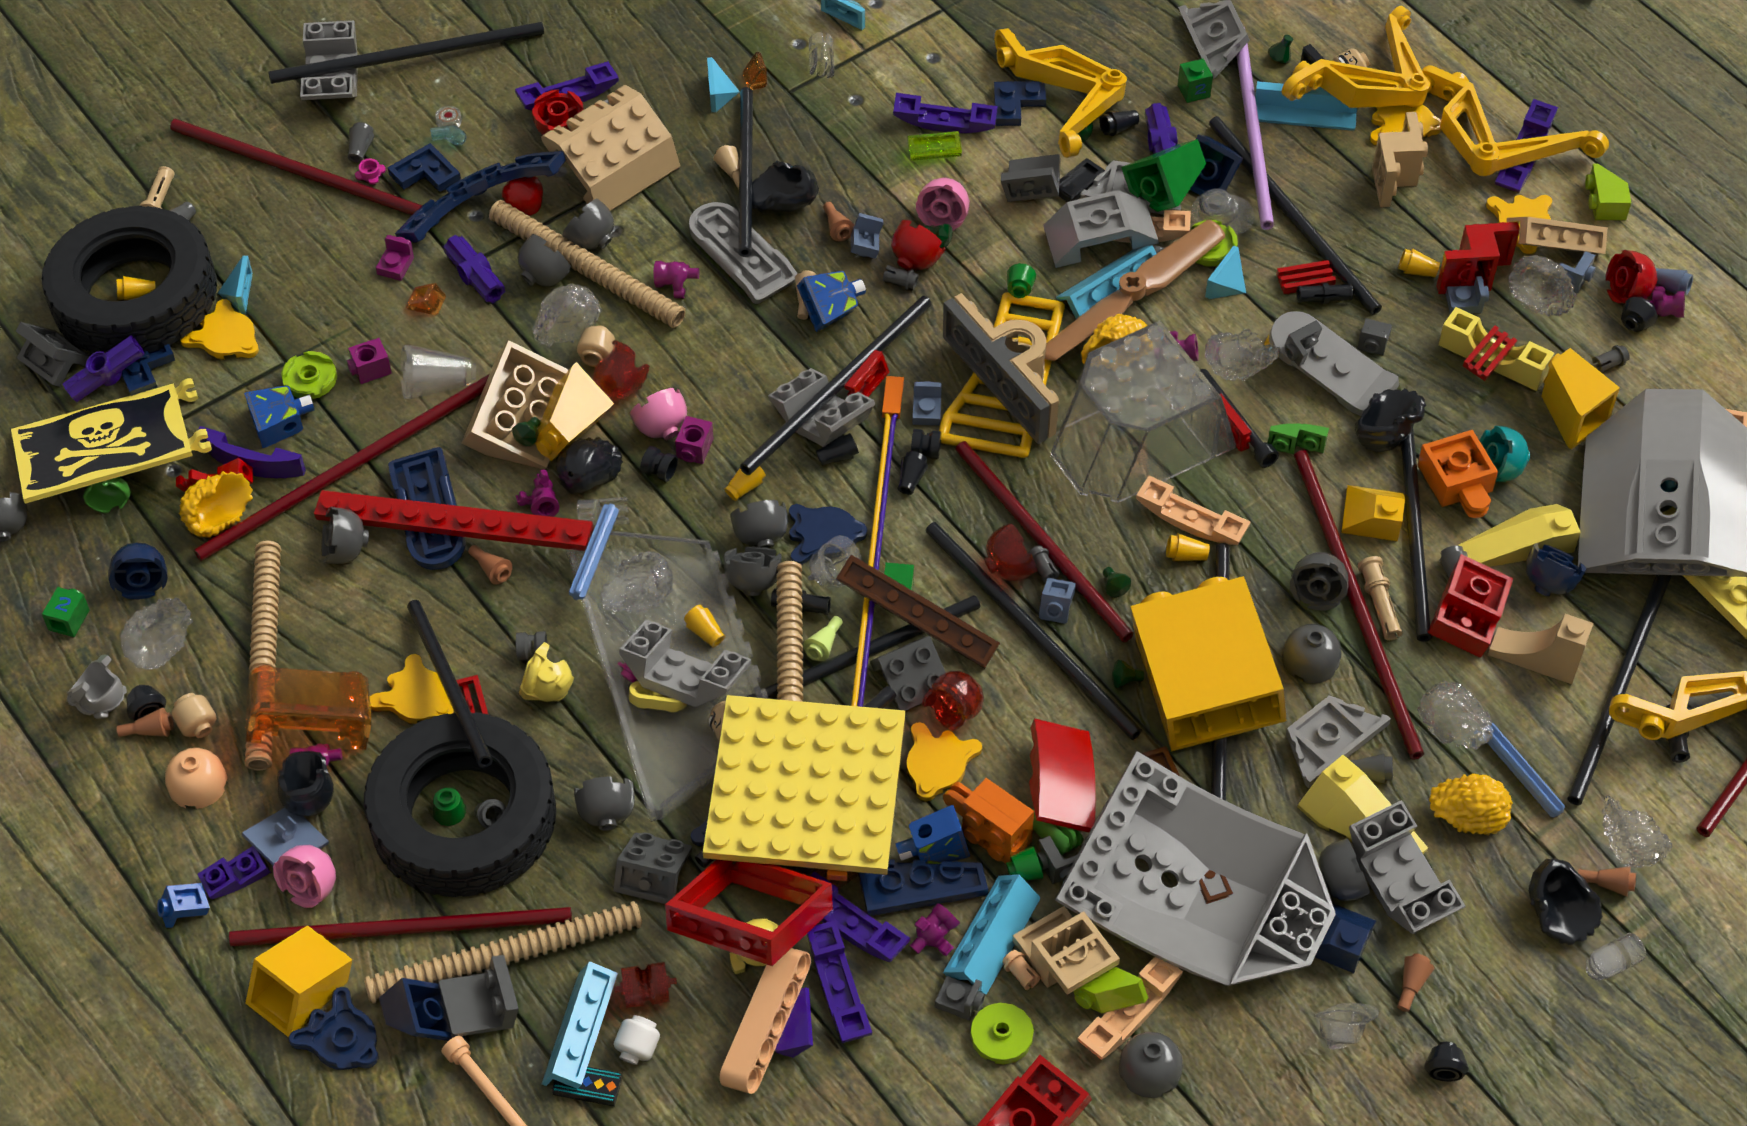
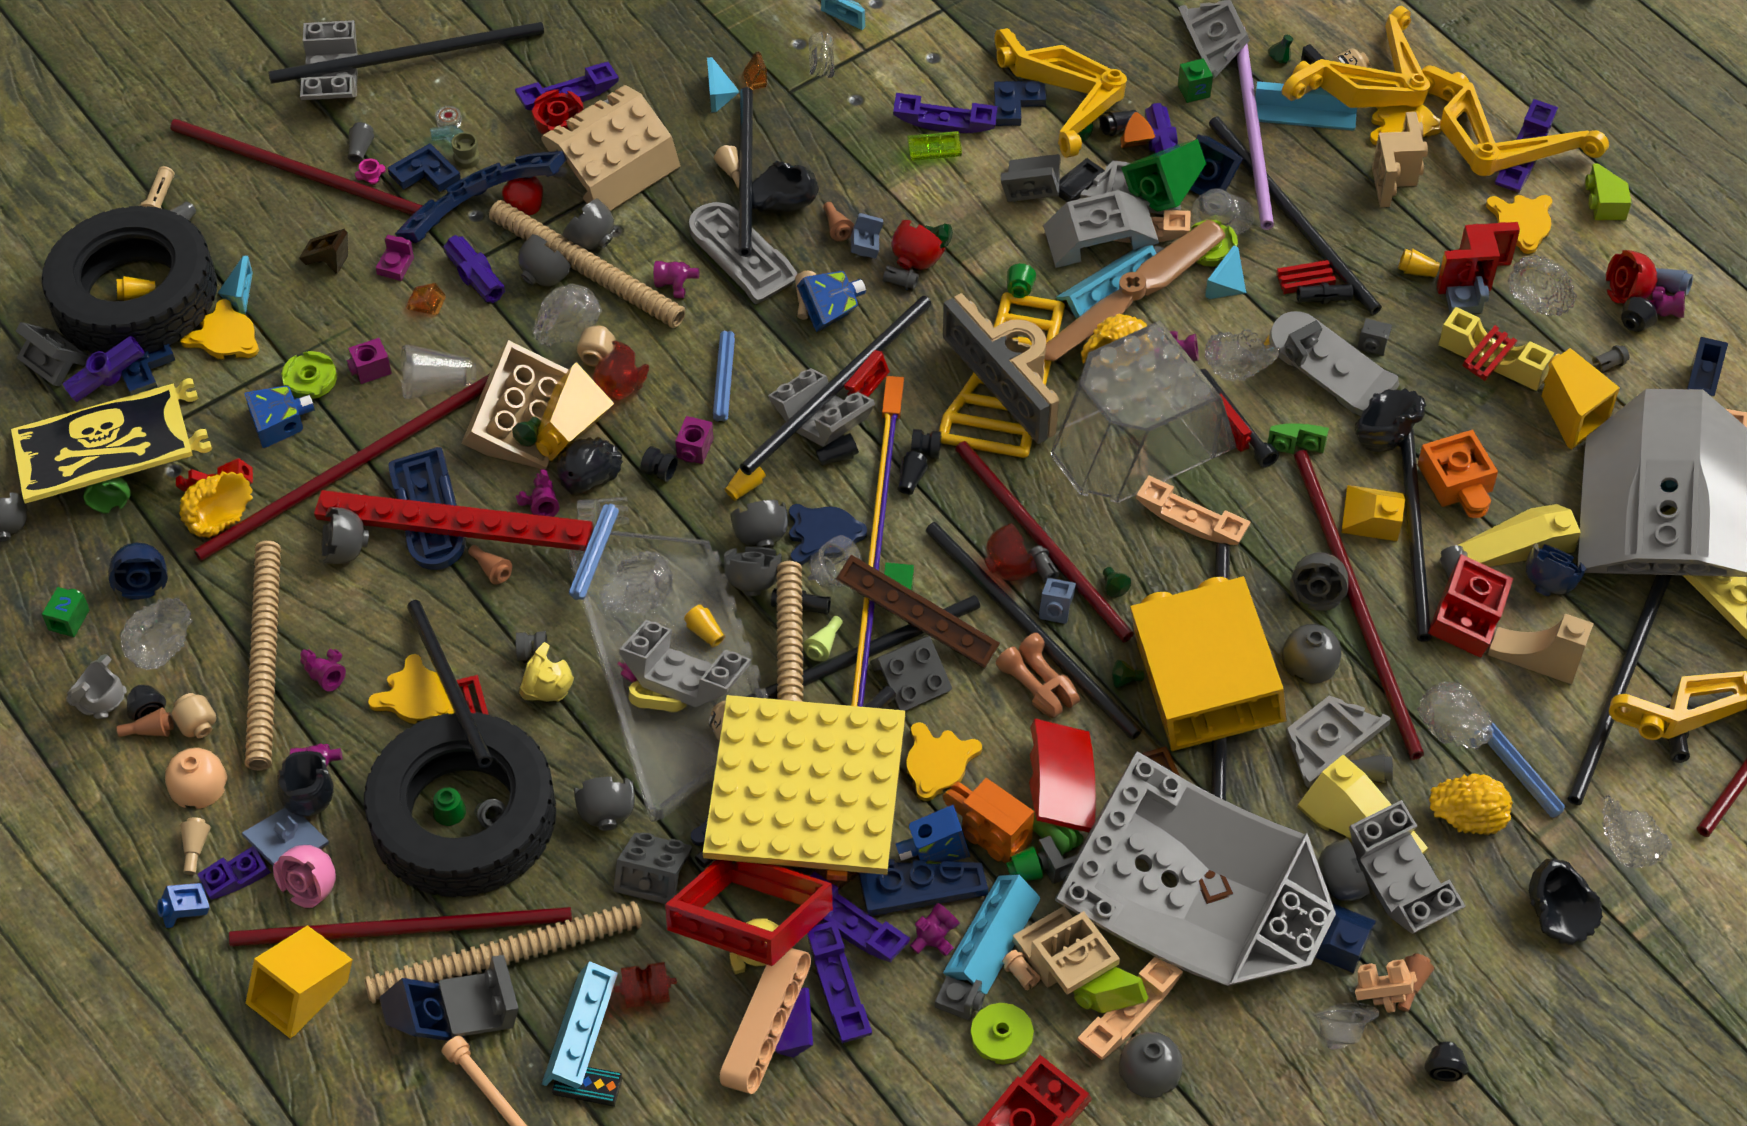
dark purple slope [198,426,306,478] -> none
clear orange windscreen [246,665,372,750] -> none
dark blue tile [289,987,379,1070] -> none
white head [614,1015,660,1065] -> none
bright pink cylinder [630,388,687,440] -> none
sand blue bracket [913,381,942,426] -> none
bright pink cylinder [916,178,970,230] -> none
clear red hair [922,671,984,731] -> none
yellow cone [1166,533,1210,561] -> none
tan pin [1357,556,1402,640] -> none
teal cylinder [1479,426,1530,482] -> none
tan panel [1507,217,1608,254] -> none
sand blue bracket [1553,251,1596,294] -> none
nougat cone [1578,866,1636,897] -> none
clear arm [1585,933,1646,981] -> none
none -> tan cone [180,817,211,875]
none -> dark brown slope [299,229,348,273]
none -> magenta piece [300,649,346,691]
none -> olive wheel [451,132,480,169]
none -> medium blue axle [713,331,735,422]
none -> nougat piece [996,633,1080,718]
none -> orange tile [1120,112,1155,148]
none -> light nougat hips [1355,959,1417,1013]
none -> dark blue slope [1687,337,1728,397]

